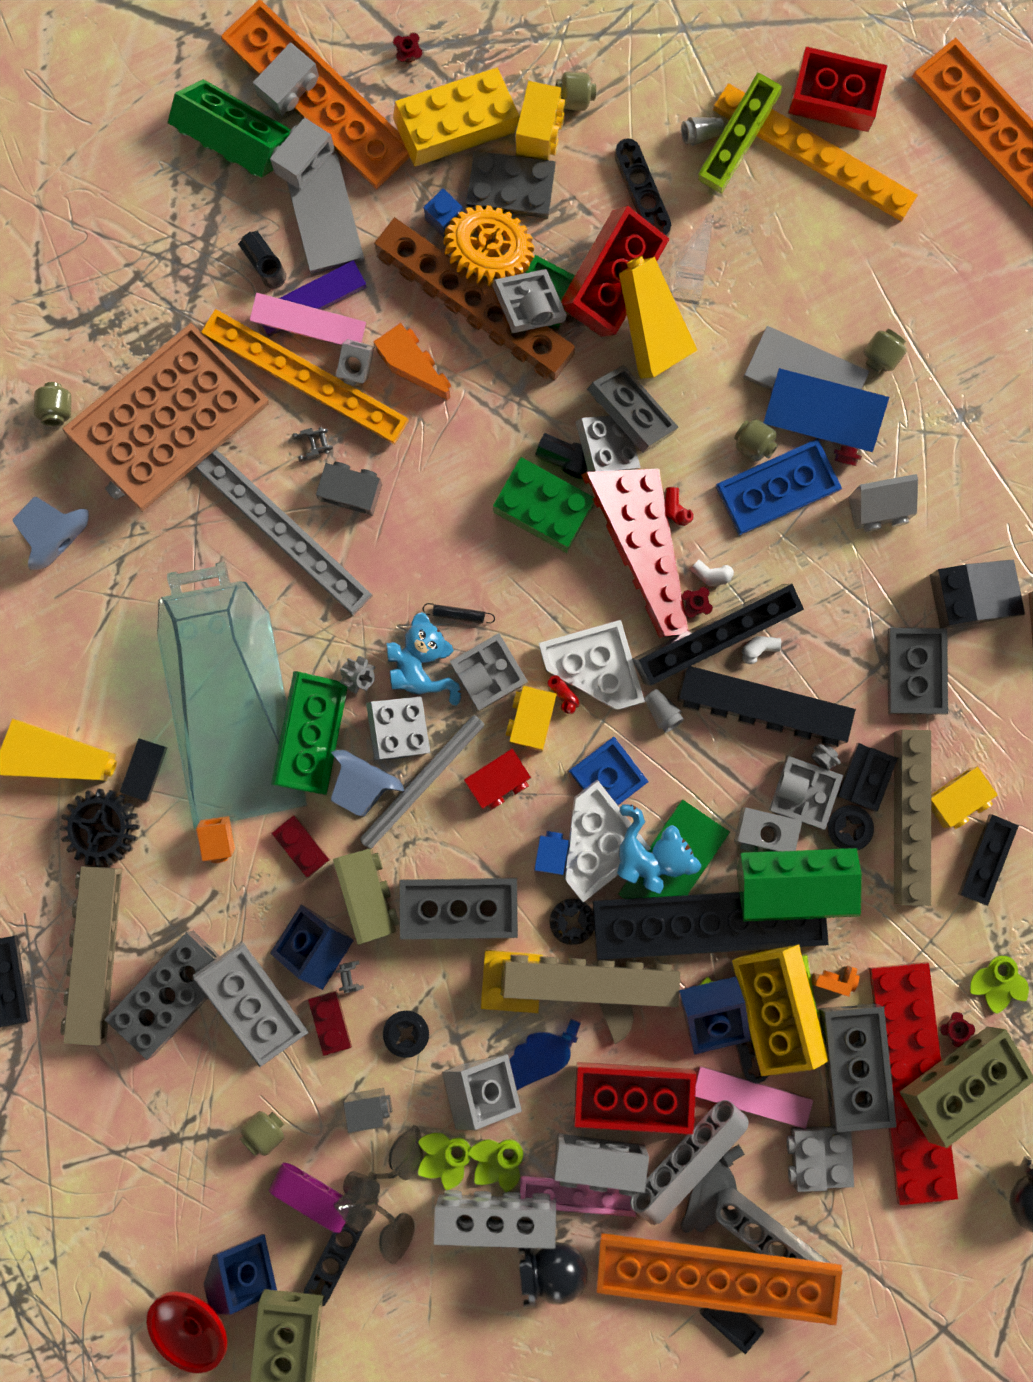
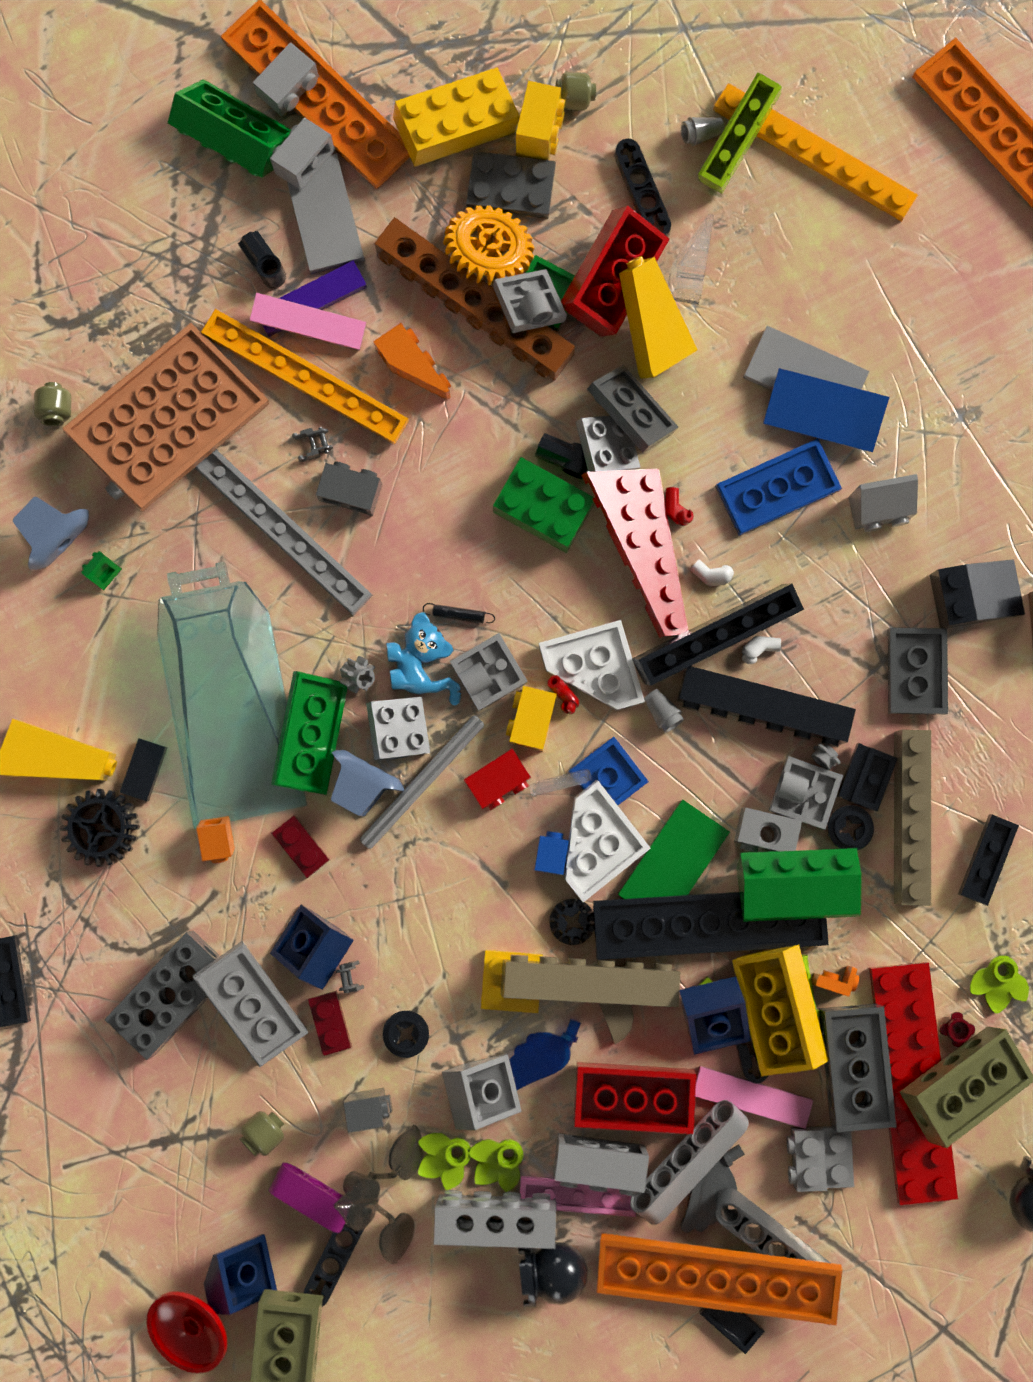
dark tan brick [61,866,123,1046] -> none
olive slope [333,848,399,945] -> none
light grey brick [336,339,375,386] -> none
dark red plate [393,32,423,63] -> none
dark grey brick [400,878,518,939] -> none
blue brick [423,188,463,238] -> none
dark azure animal [617,804,701,894] -> none
dark red plate [682,587,713,618] -> none
olive head [734,419,778,461] -> none
red brick [788,46,888,132] -> none
dark red plate [834,445,862,466] -> none
olive head [864,329,907,373] -> none
yellow brick [931,766,998,829] -> none
none -> green tile [81,551,122,590]
none -> clear tile [529,769,592,797]

